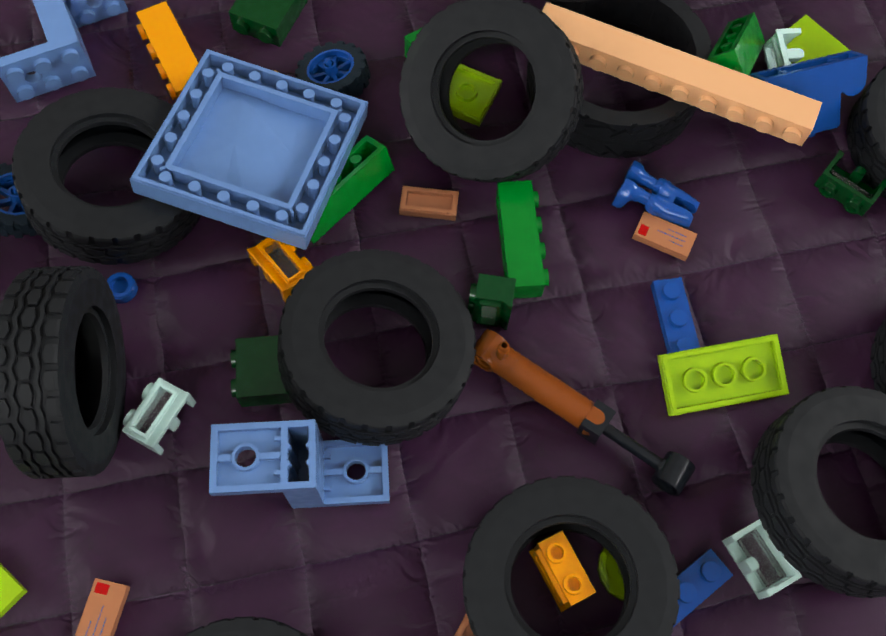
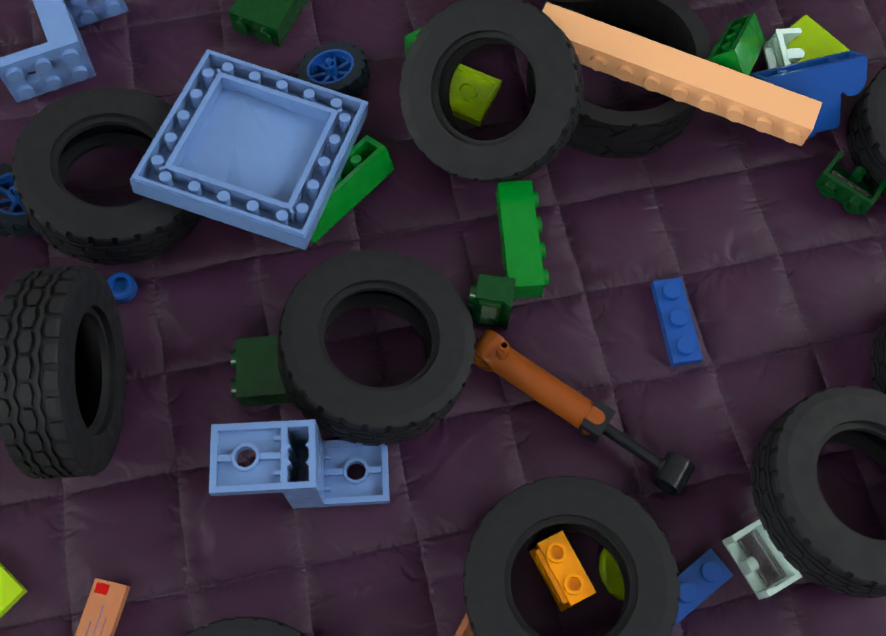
light aqua window [122,377,196,455] -> none
light orange brick [136,1,198,100] -> none
light orange window [247,238,314,303] -> none
nougat tile [399,186,459,221] -> none
blue piece [611,160,700,228] -> none
nougat tile [632,211,697,261] -> none
lime tile [657,334,789,416] -> none

